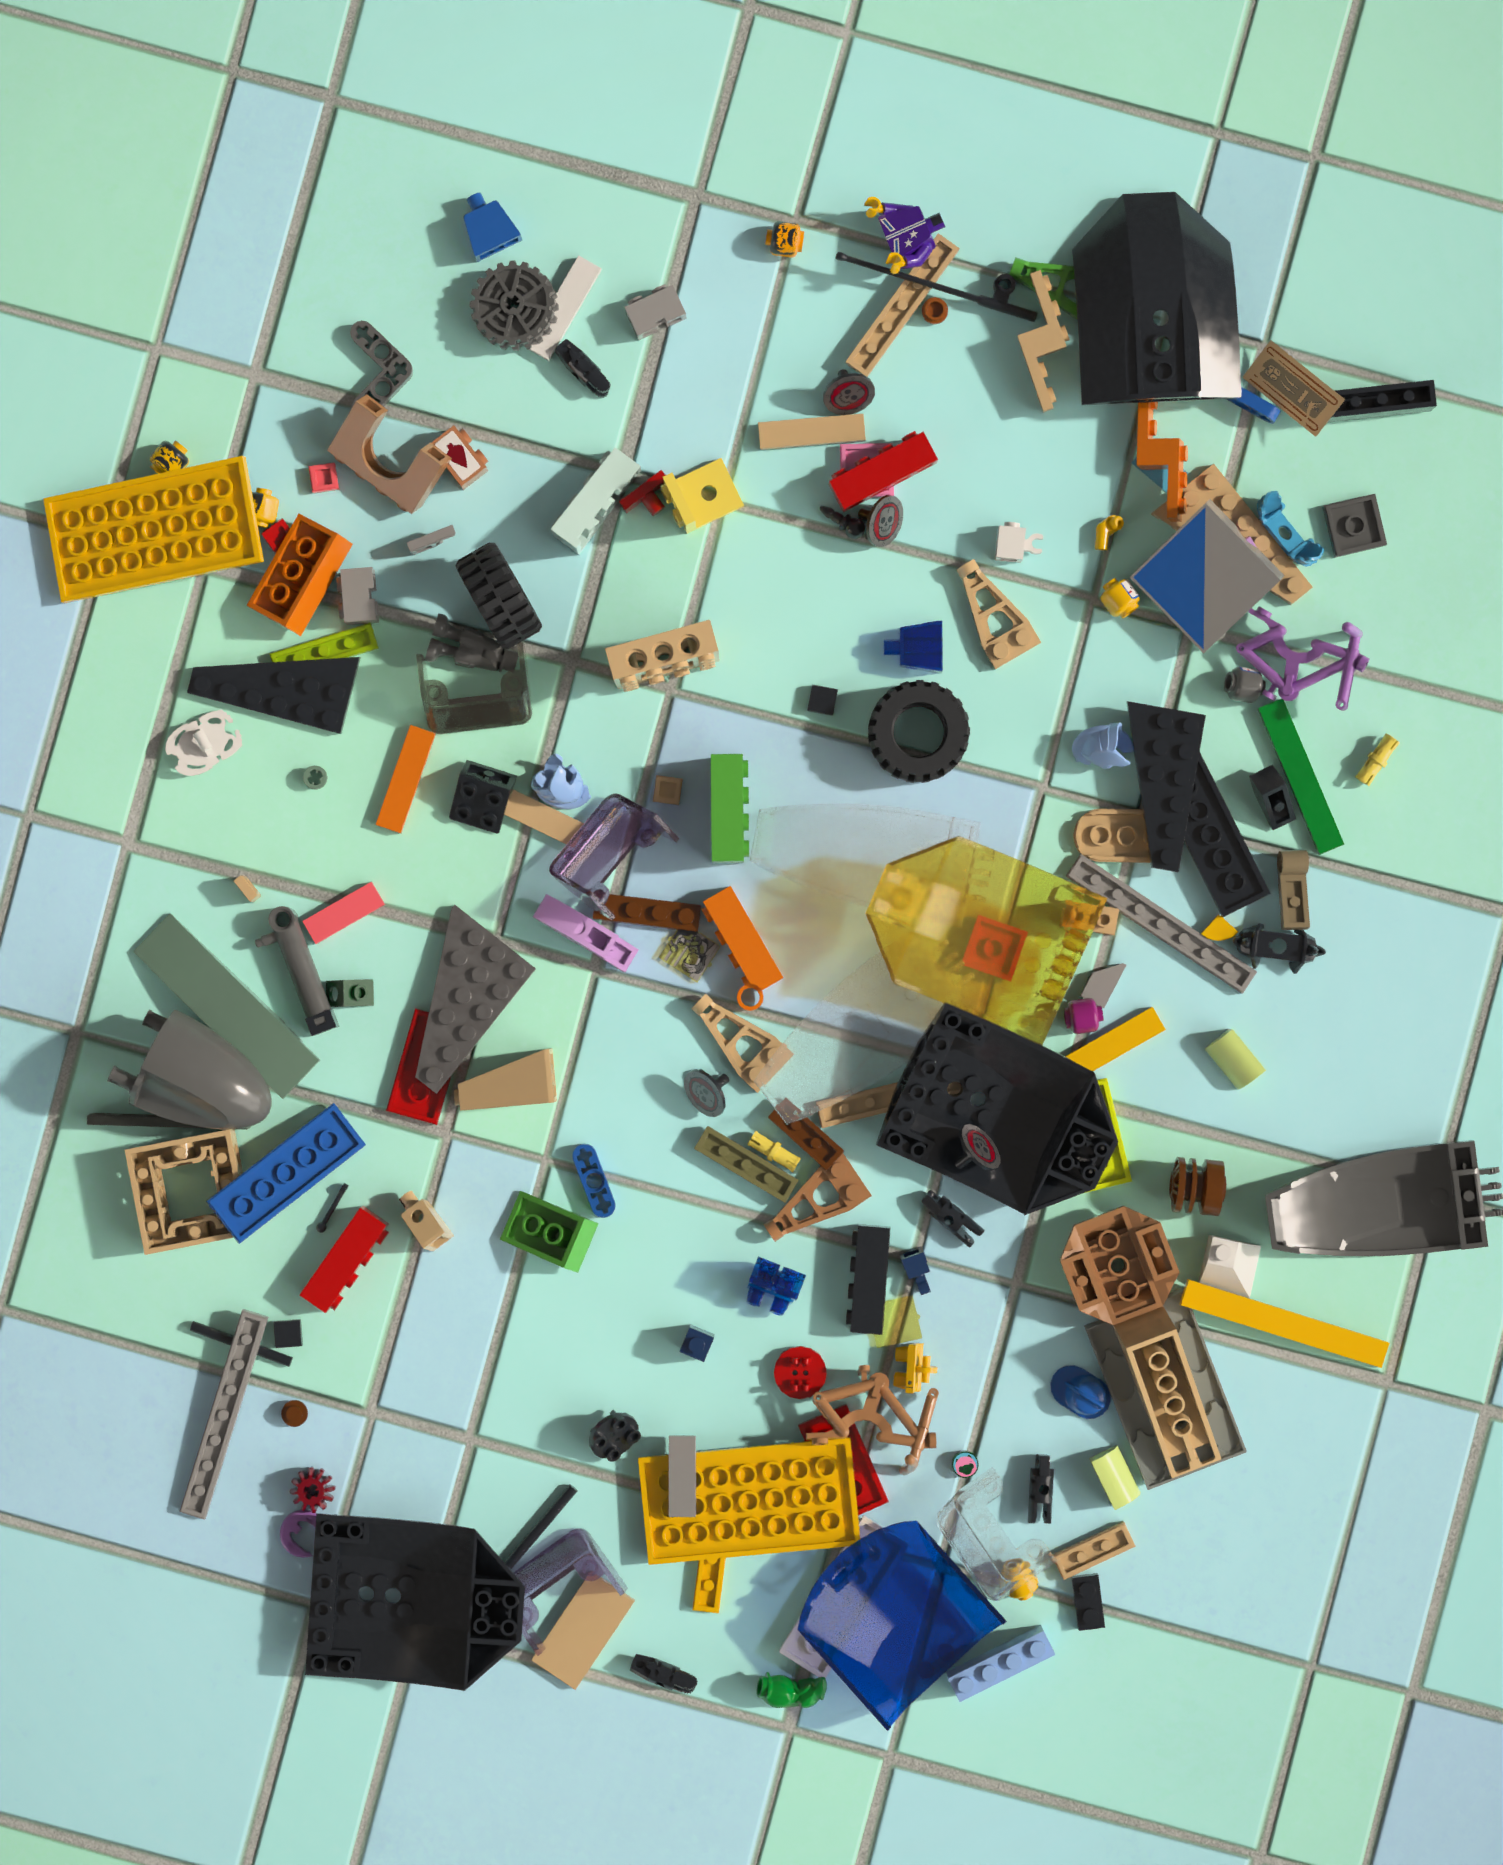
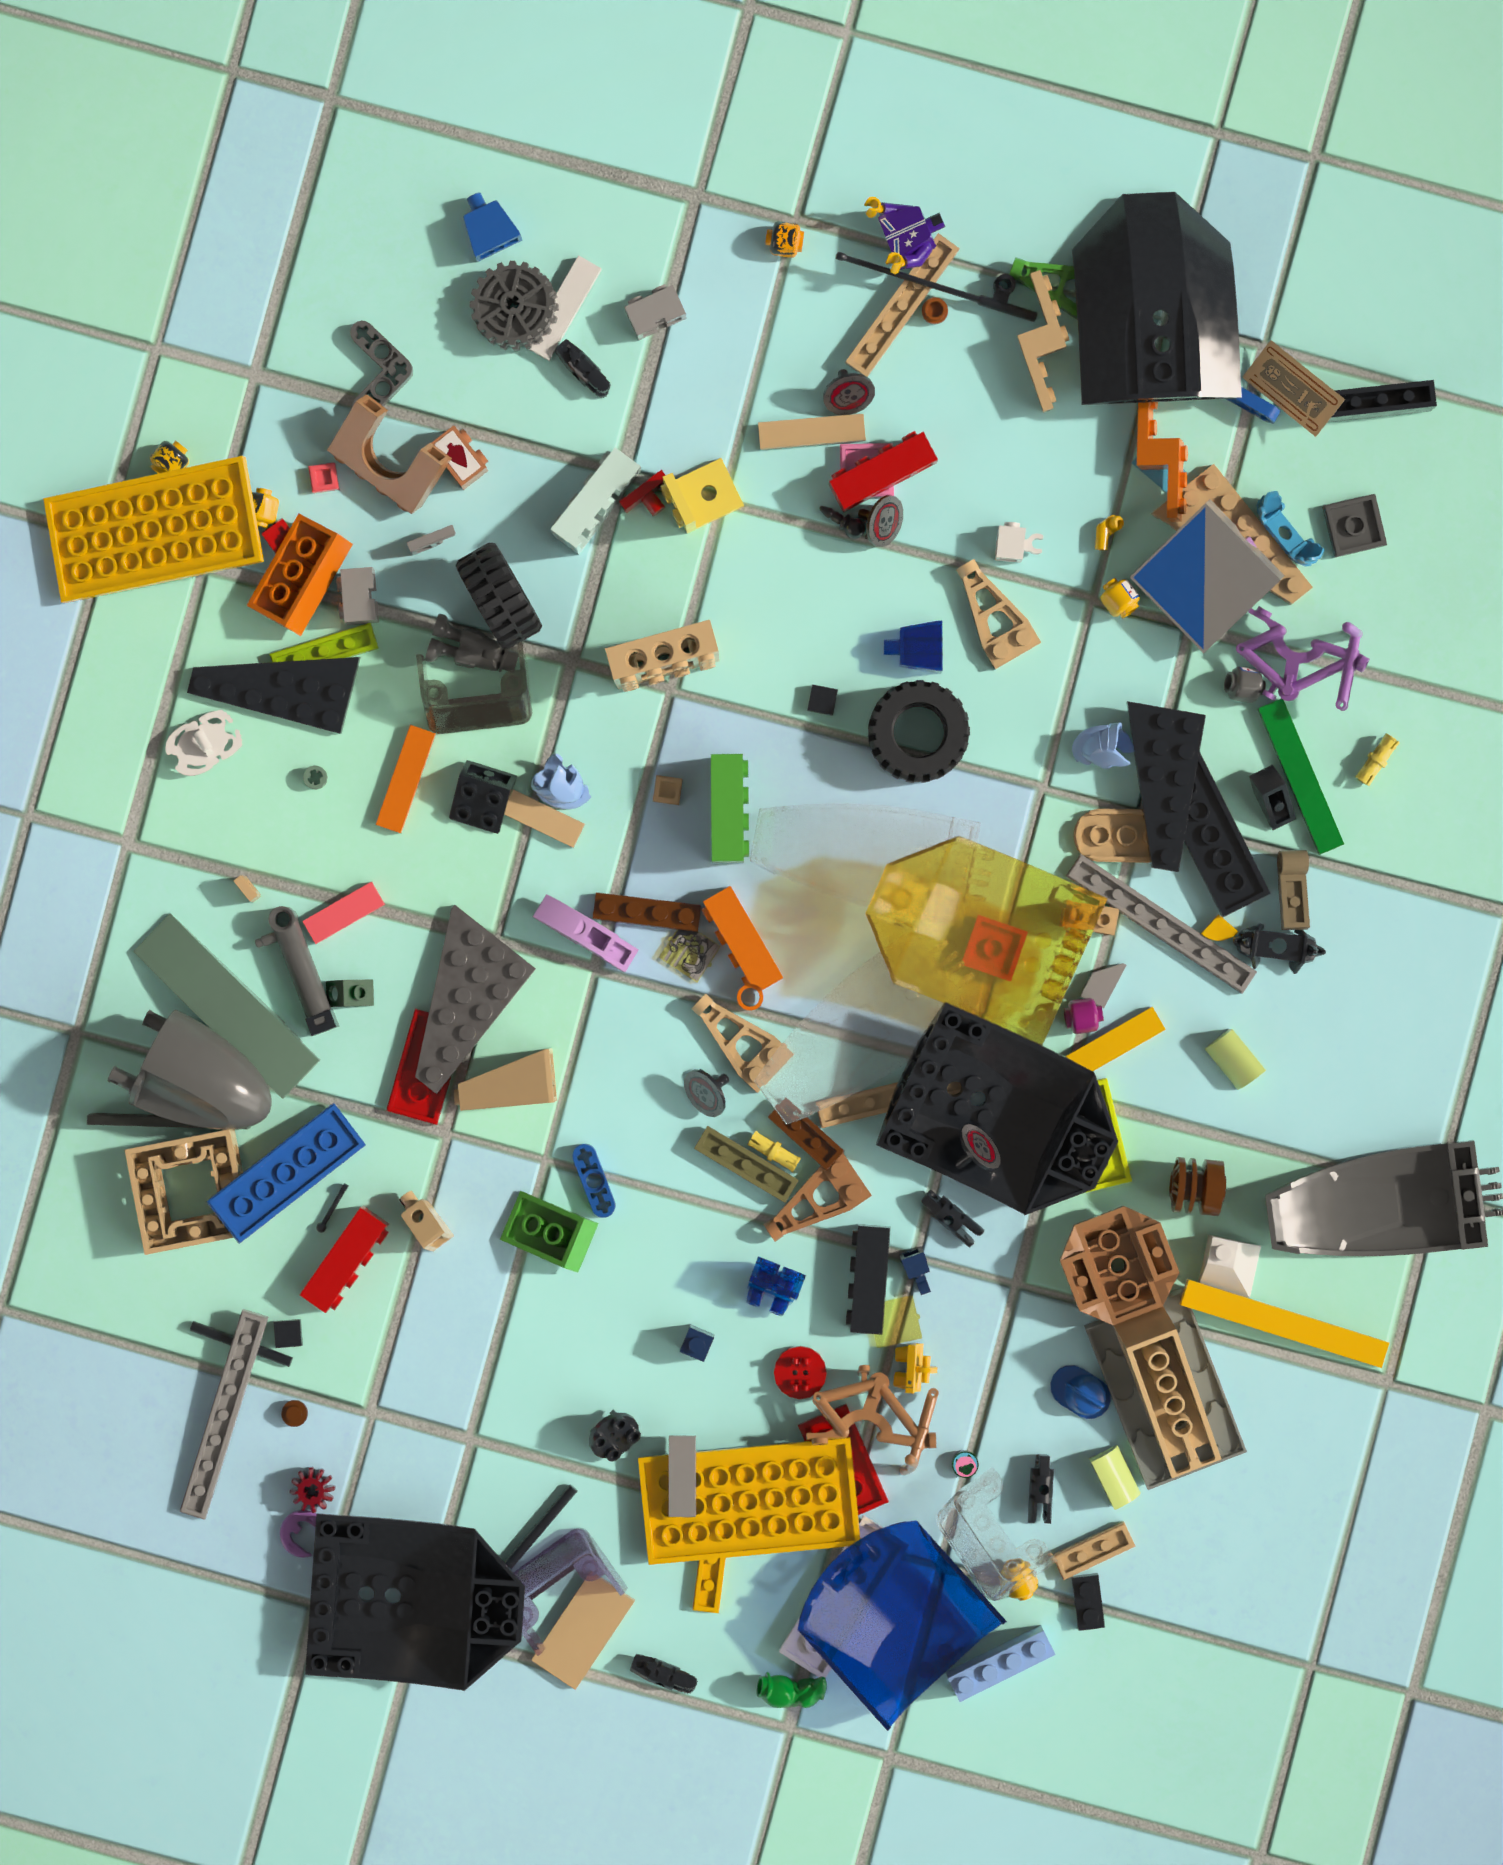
clear purple windscreen [549,793,679,920] -> none

